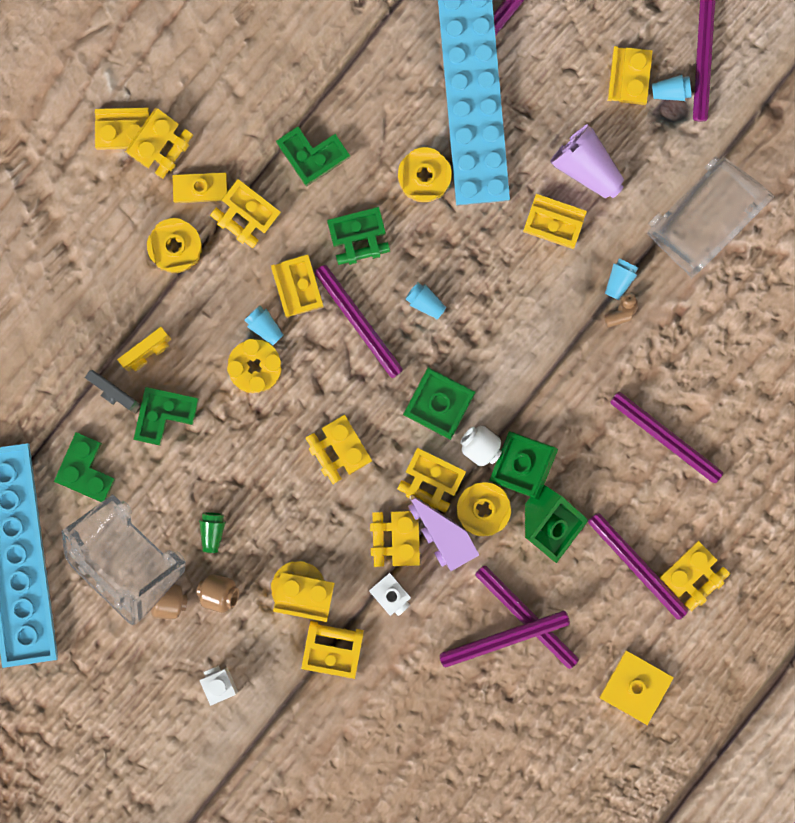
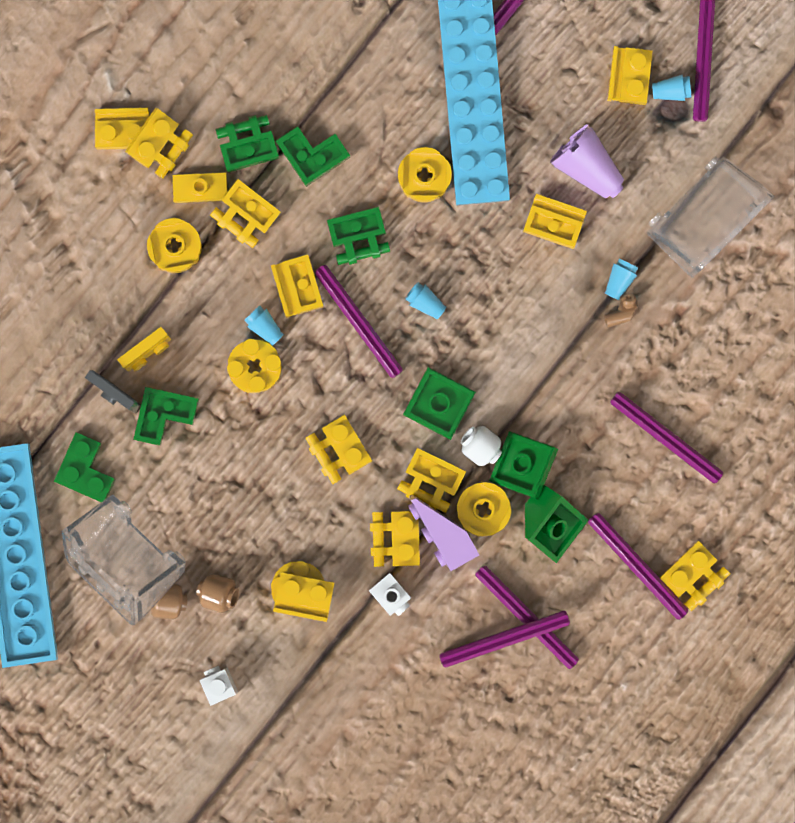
green cone [199,512,226,553] -> none
yellow plate [301,620,364,679] -> none
yellow plate [599,650,674,725] -> none
none -> green plate [215,115,279,172]

